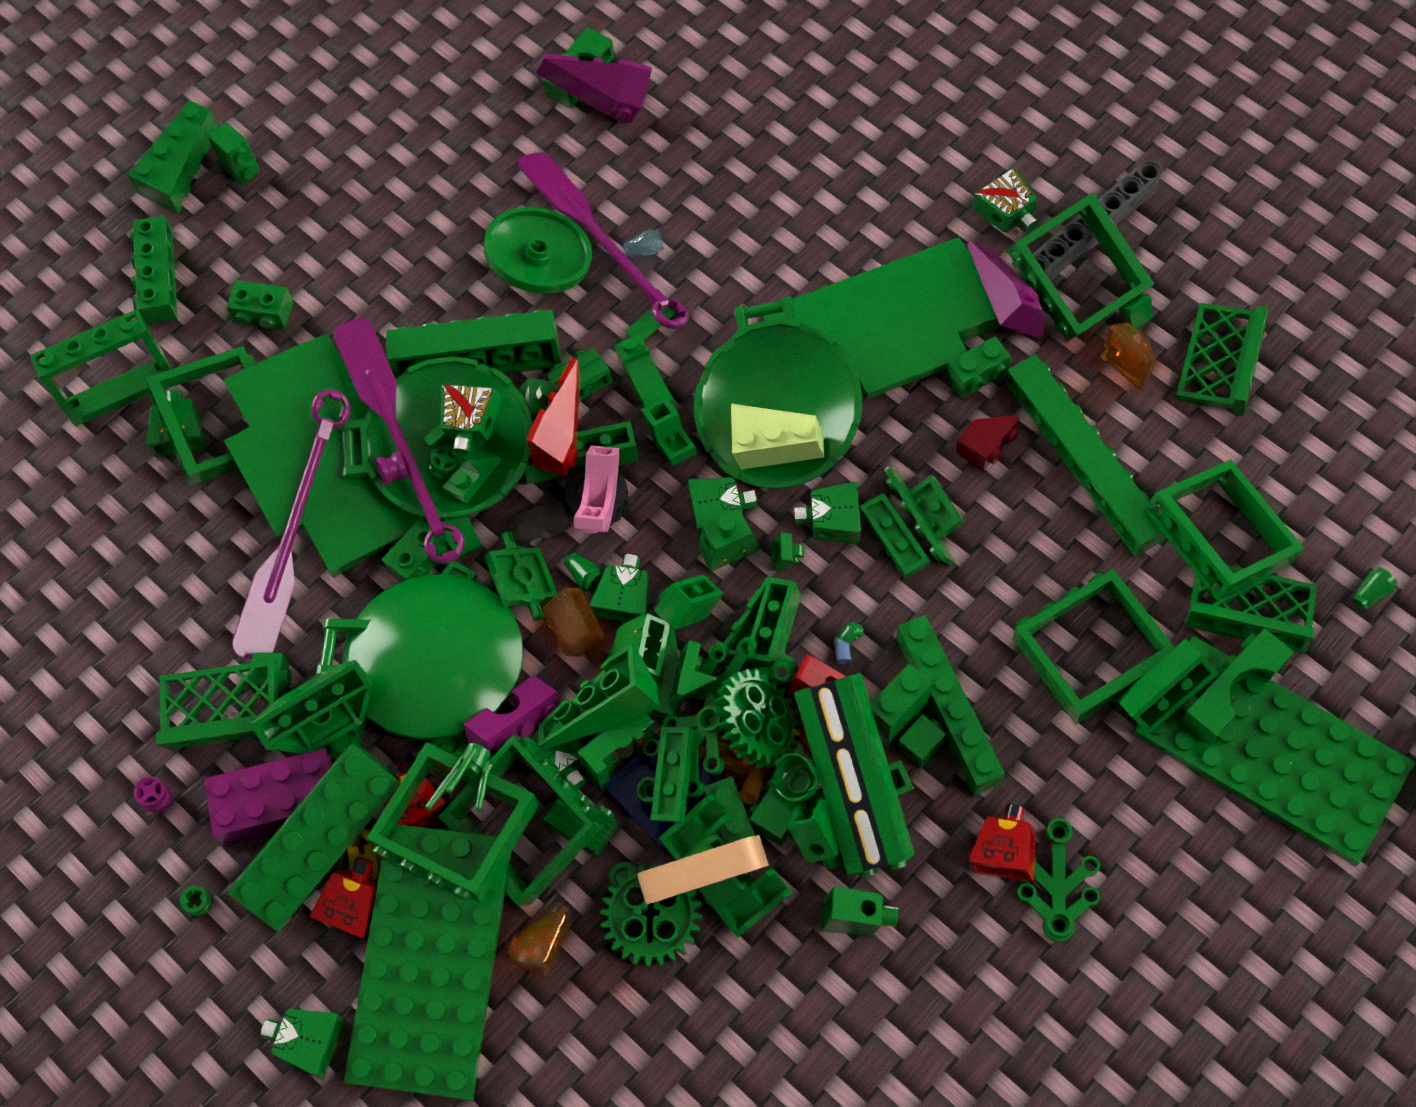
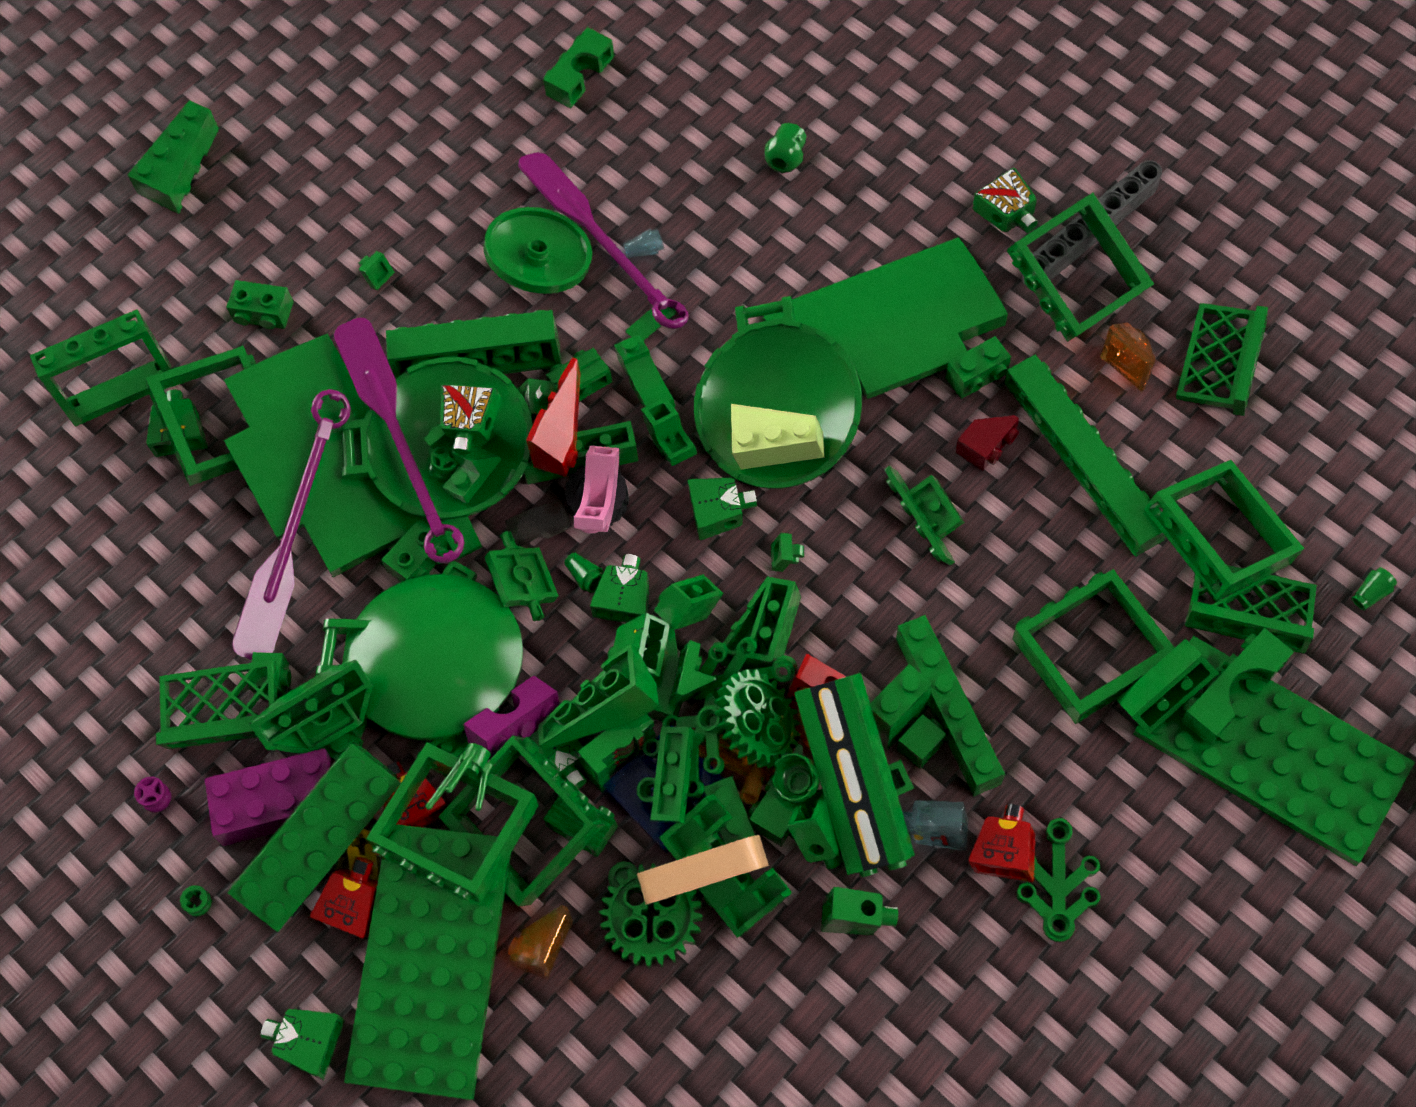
green brick [130,215,178,324] -> none
green brick [208,123,260,185] -> none
magenta wheel [376,452,408,486] -> none
magenta wedge [535,54,652,123] -> none
clear orange brick [542,587,605,657] -> none
green torso [698,510,760,572] -> none
green torso [794,482,861,544] -> none
arm [834,622,864,665] -> none
green plate [859,493,930,579] -> none
magenta wedge [967,241,1044,338] -> none
green slope [1119,294,1153,332] -> none
none -> green tile [358,251,395,290]
none -> green piece [764,123,807,173]
none -> clear light blue torso [902,800,969,850]

